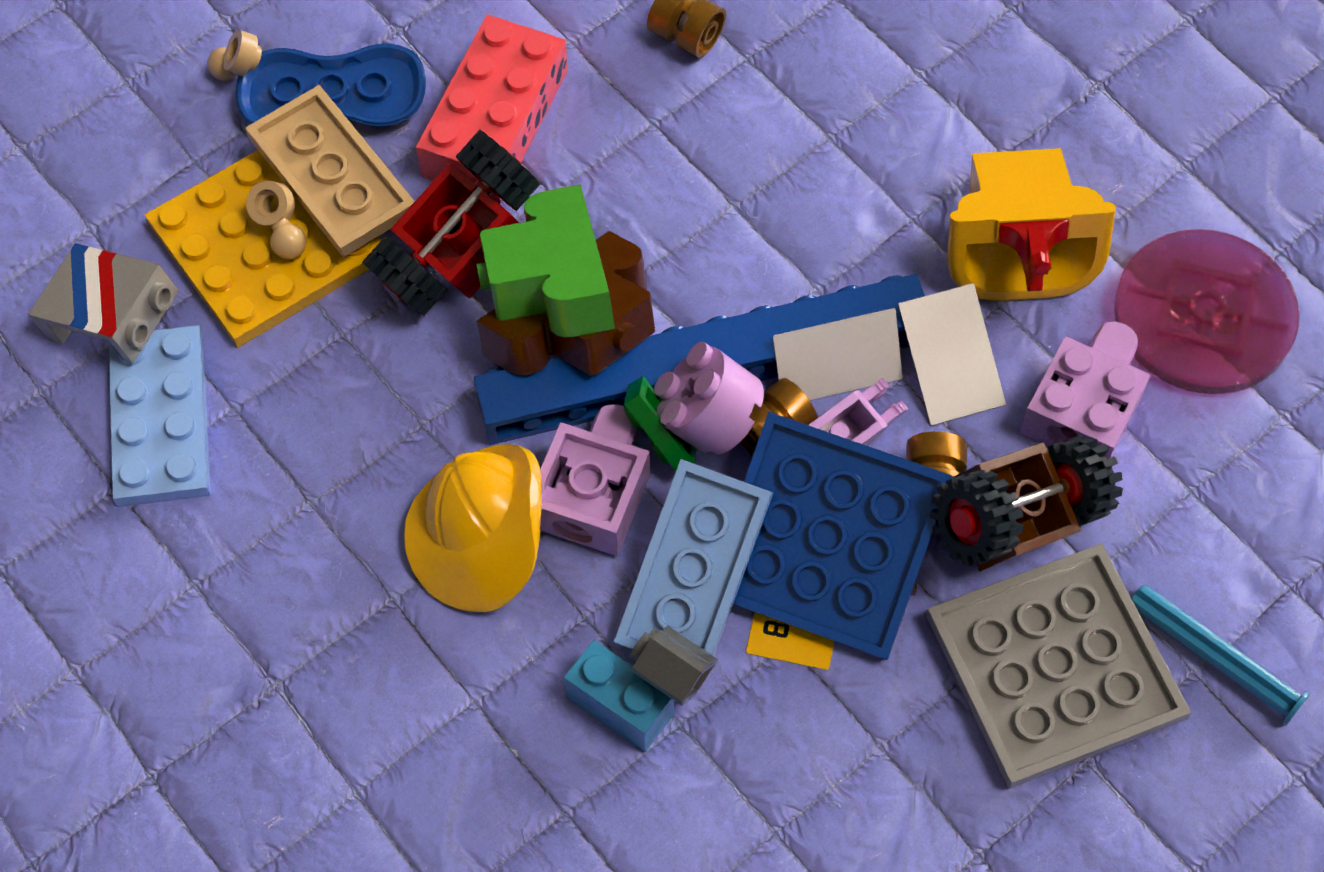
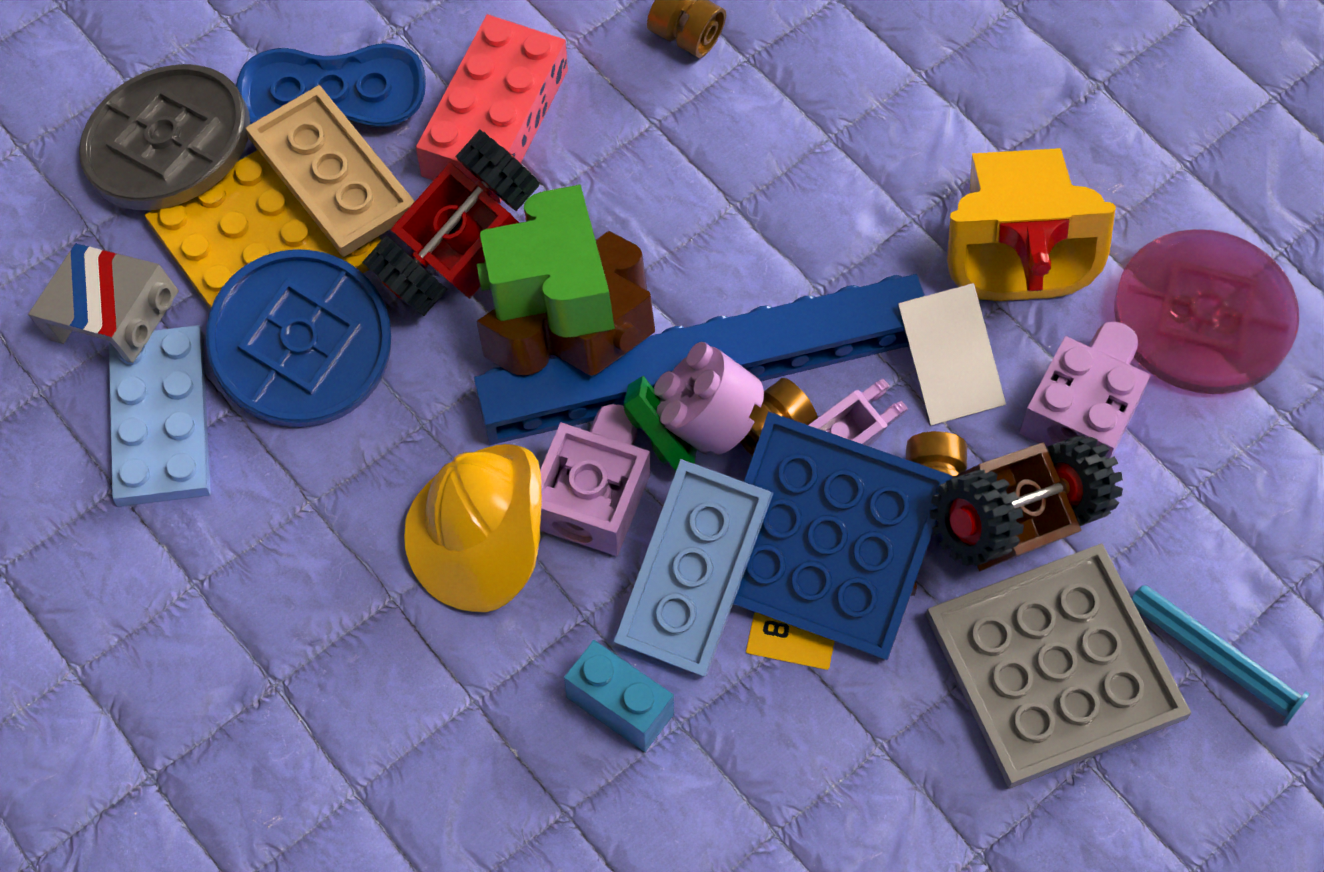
tan plate [207,29,262,81] -> none
tan plate [246,181,306,259] -> none
dark grey brick [629,625,718,706] -> none
white sticker [773,308,903,400] -> none
none -> flat silver plate [79,64,250,210]
none -> blue plate [206,249,391,427]

